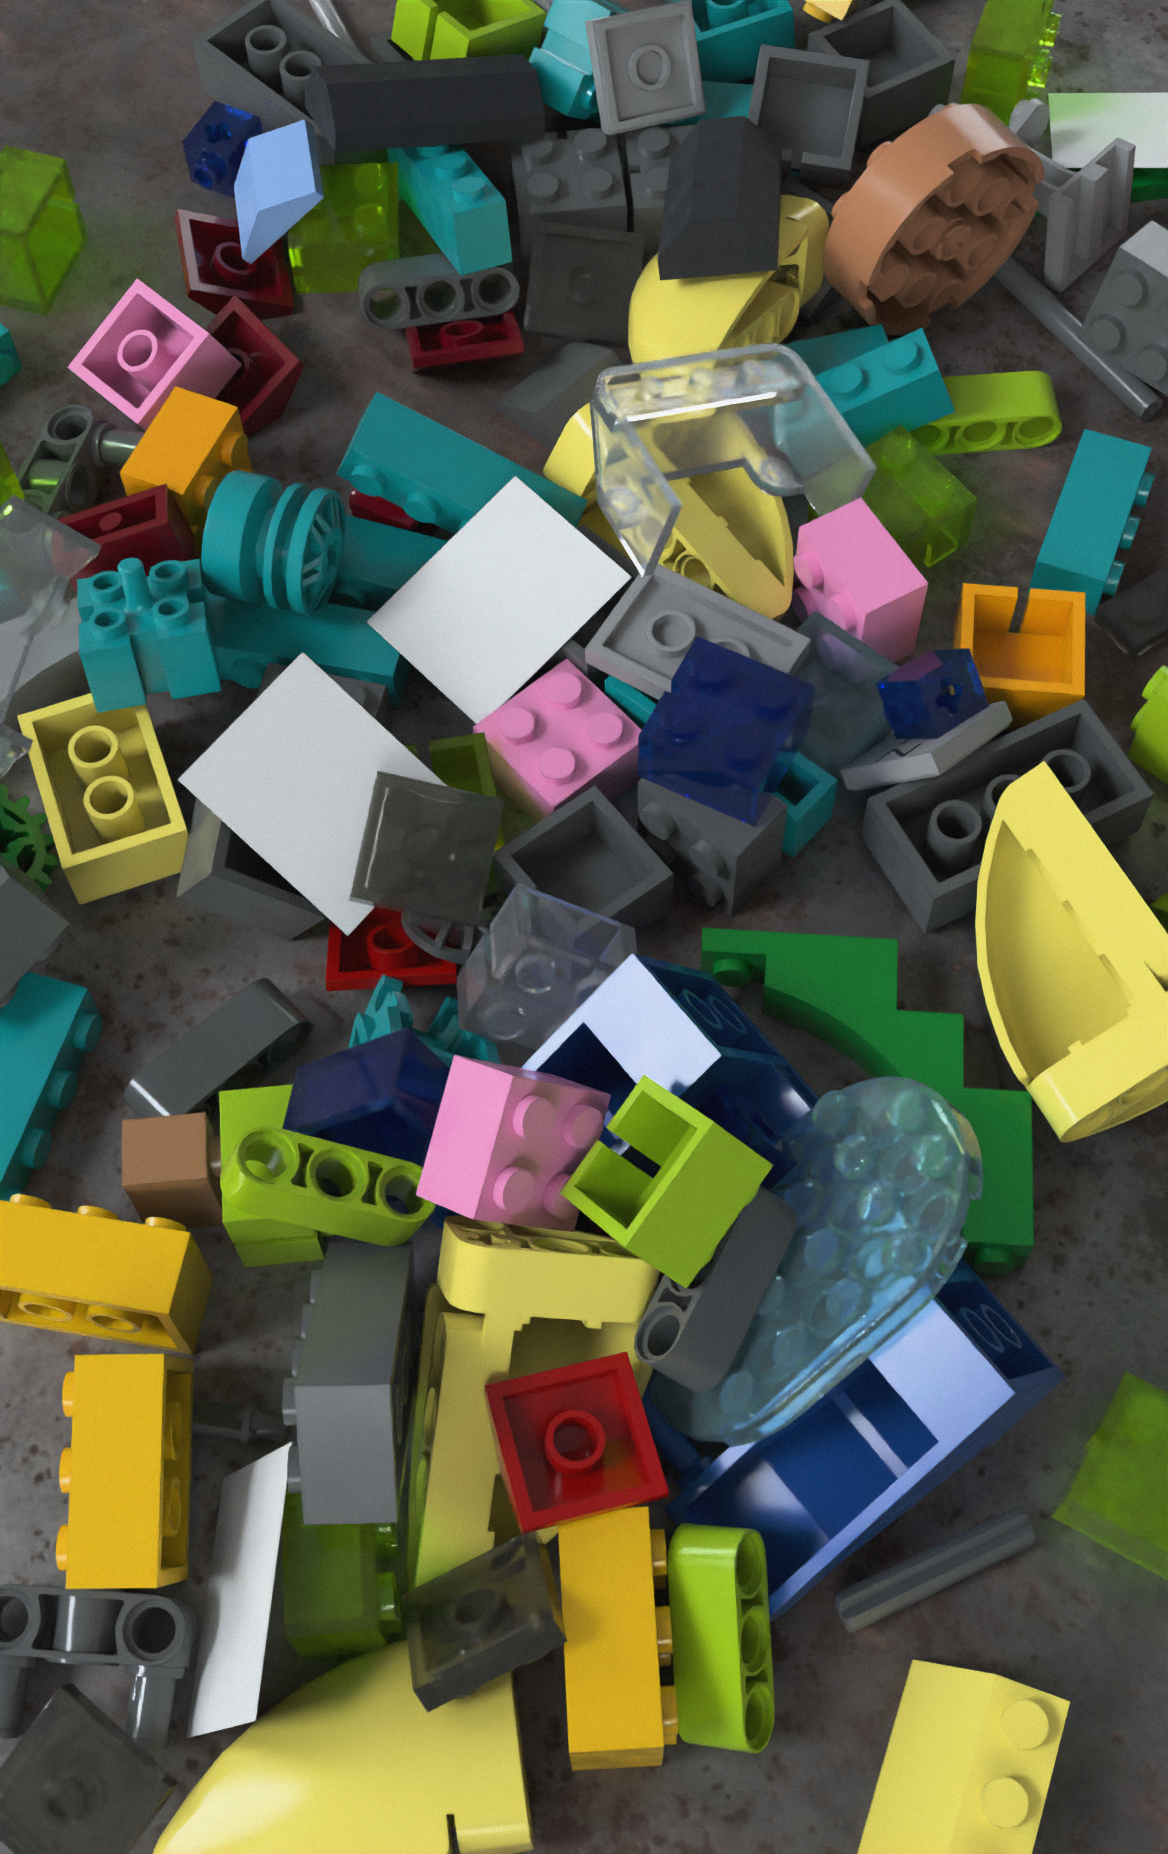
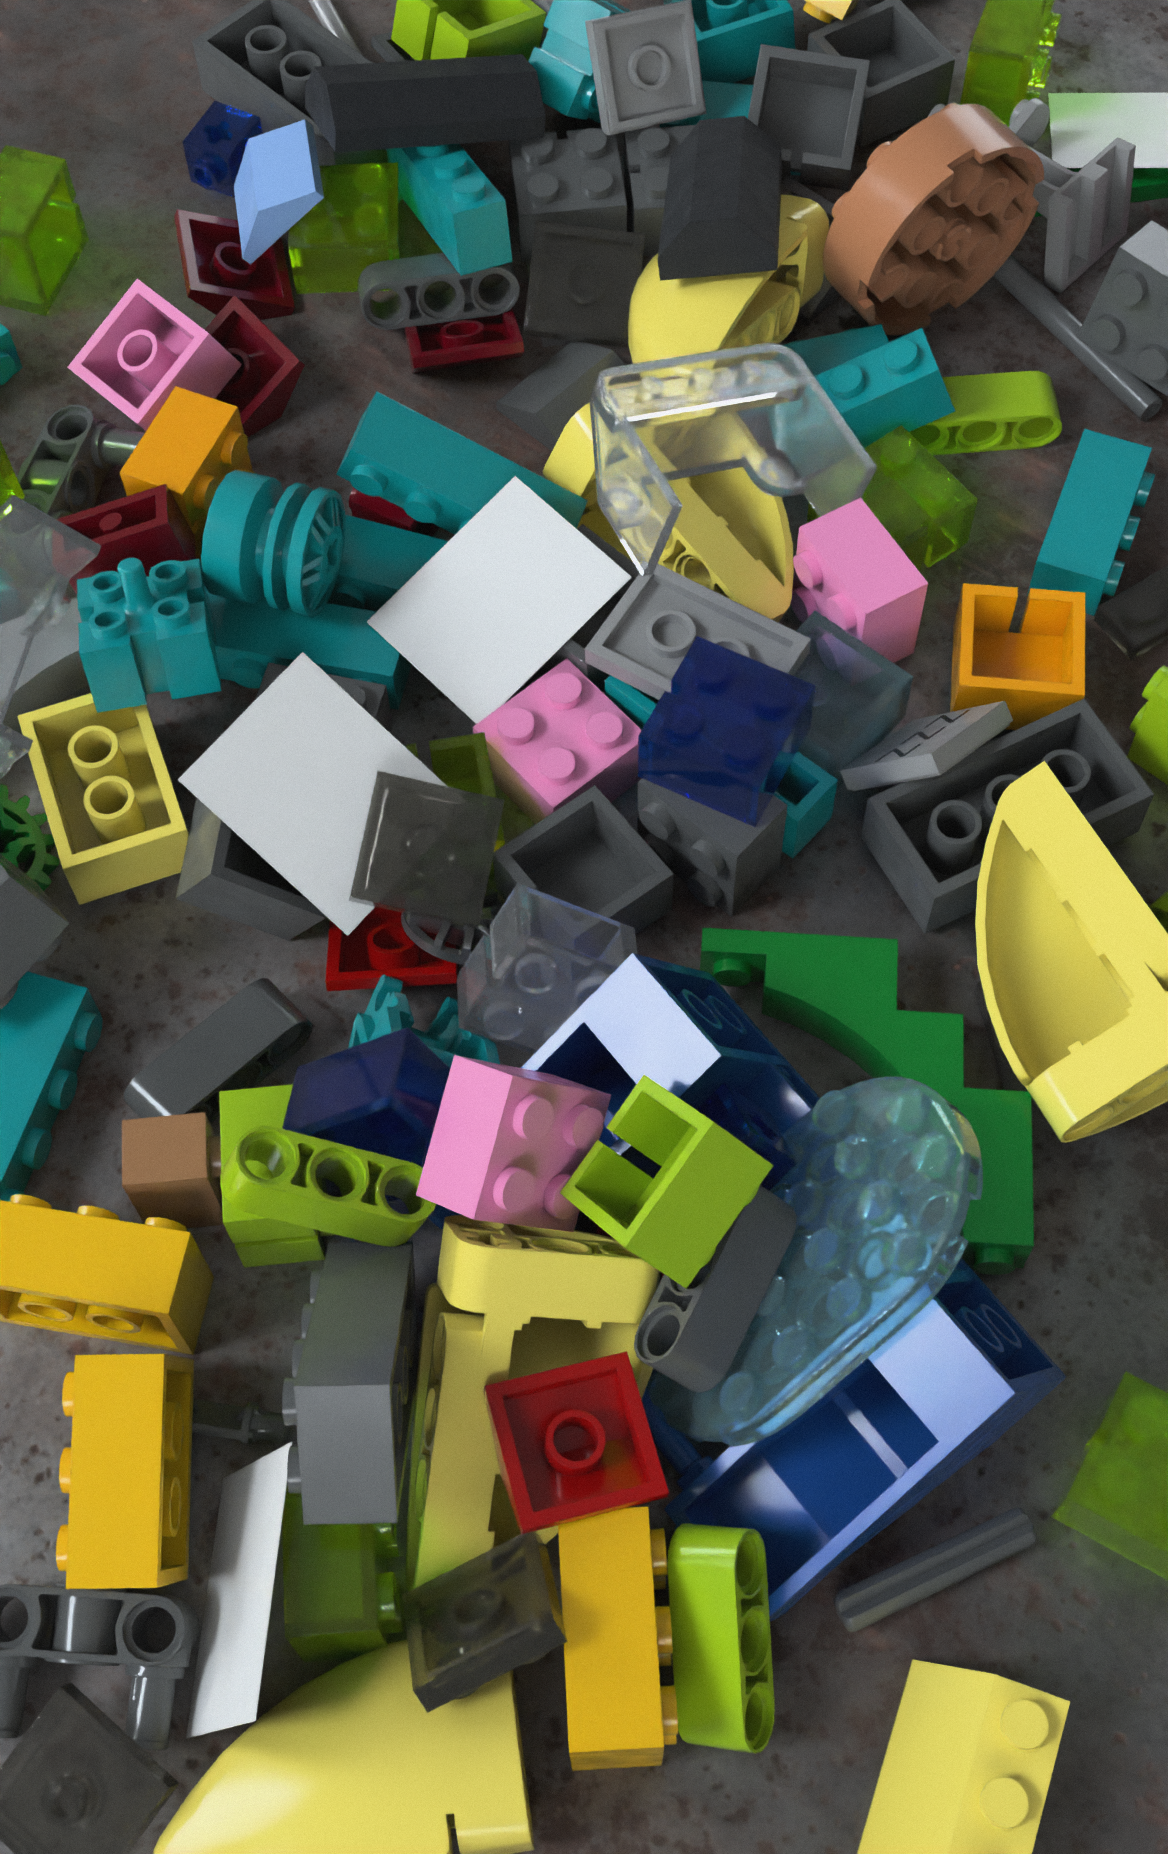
clear blue brick [875,648,989,739] -> none

